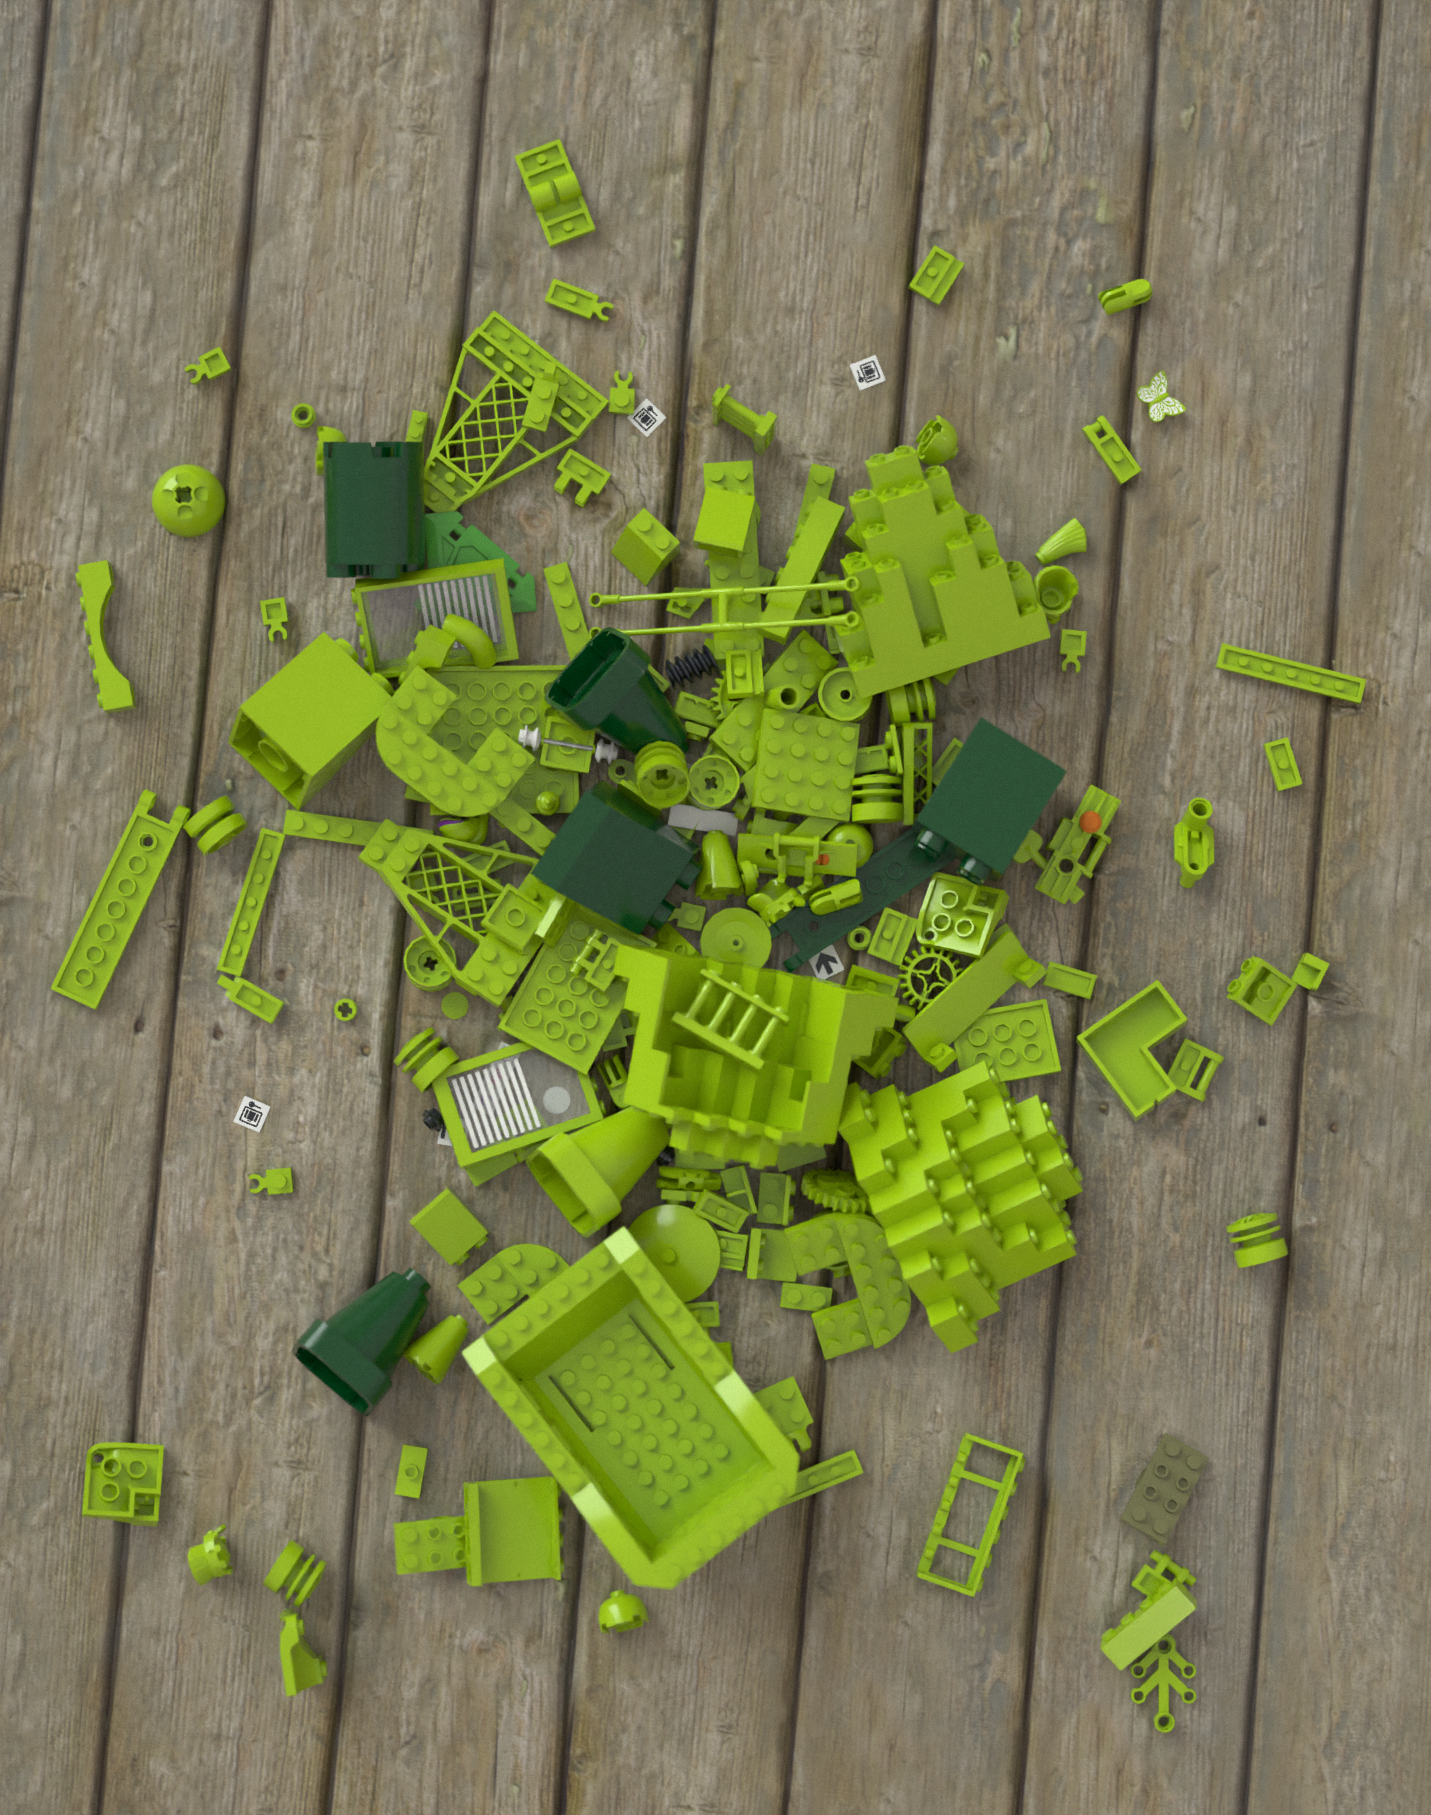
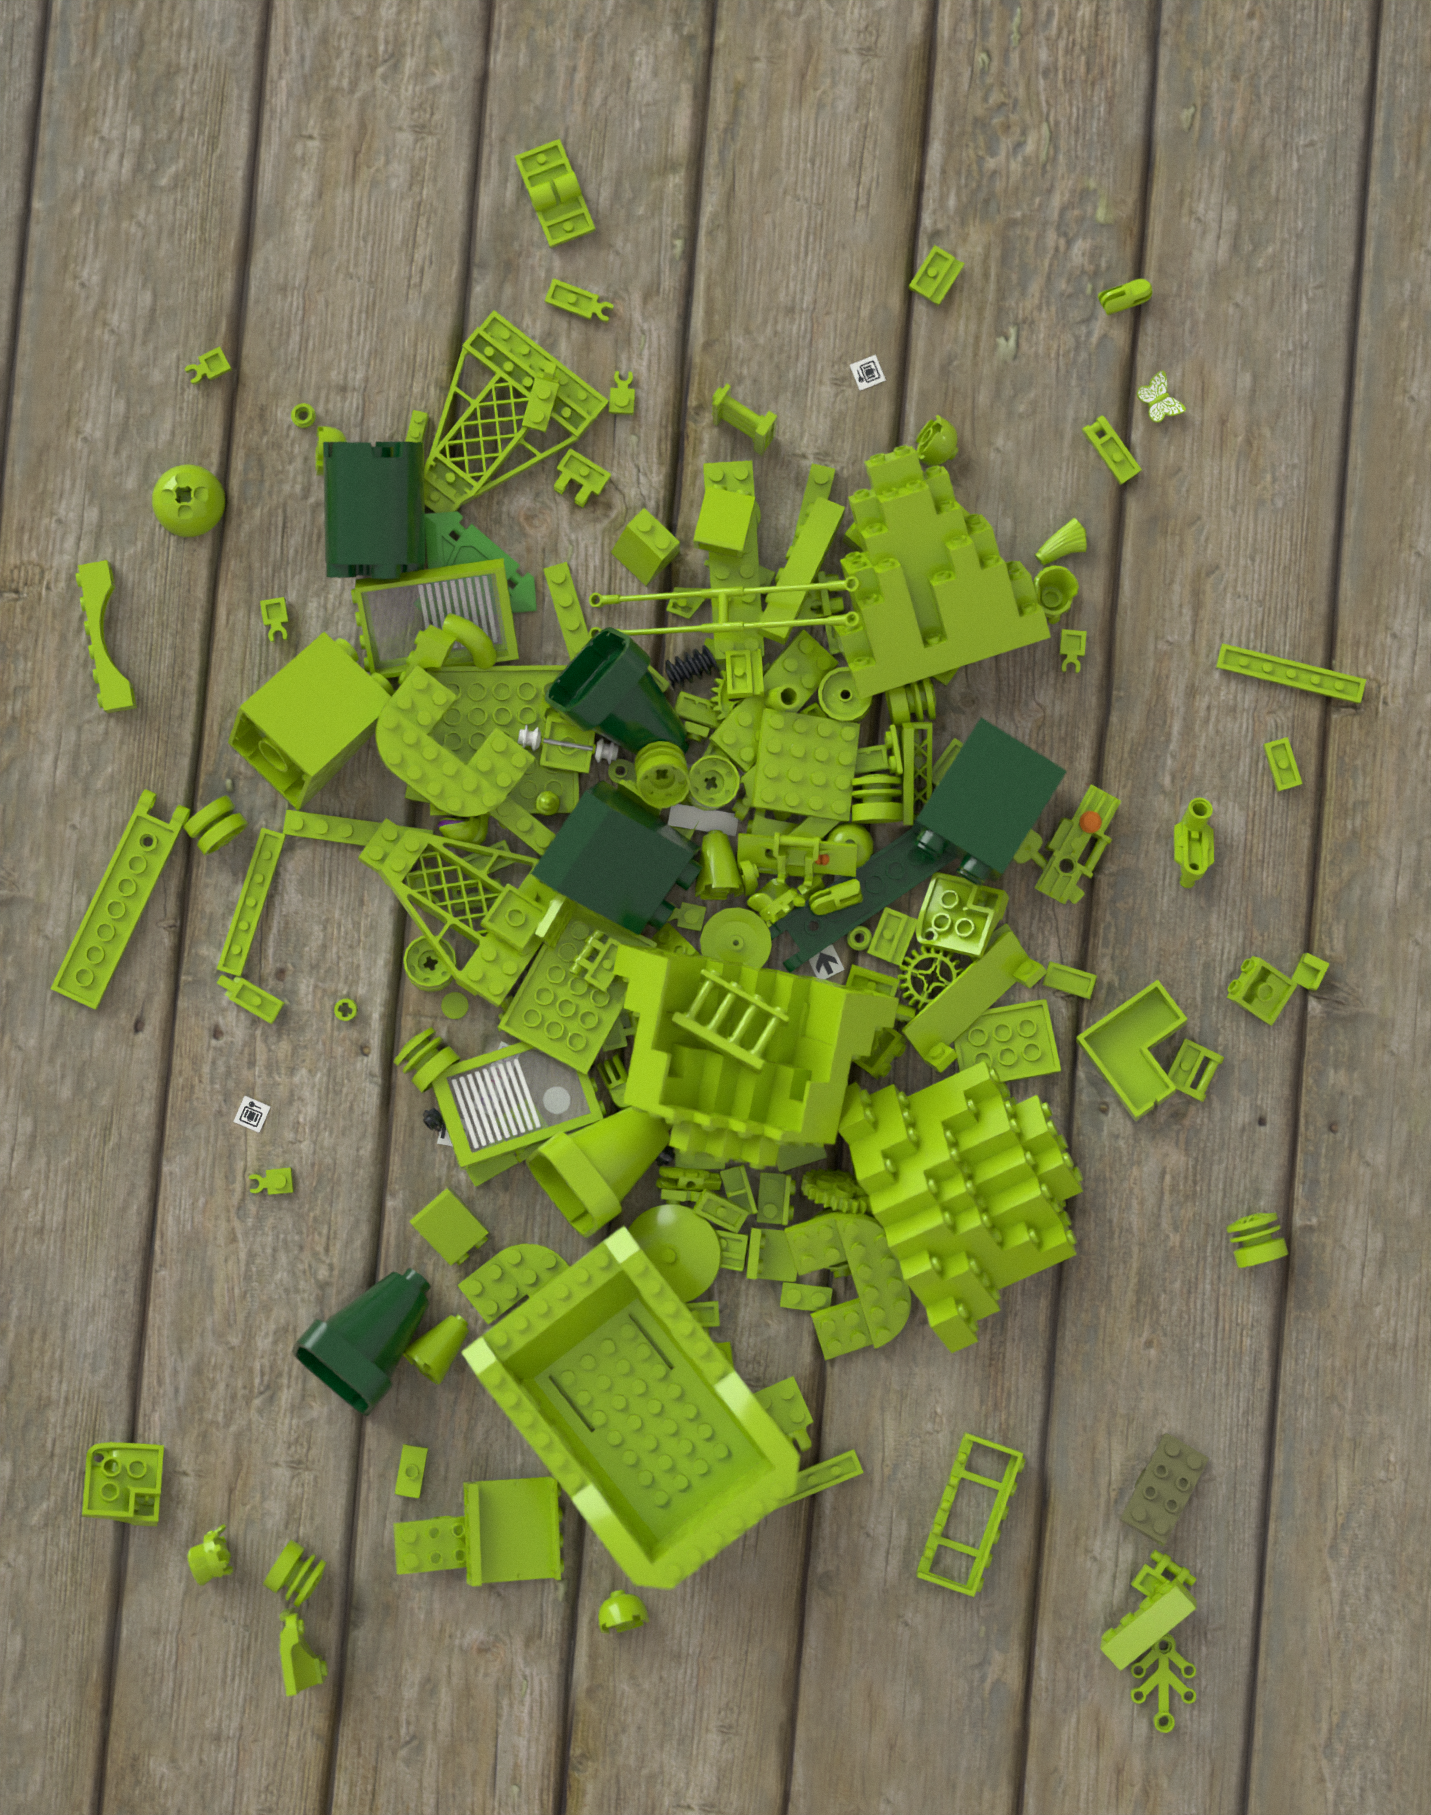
white sticker [627,398,666,437] -> none

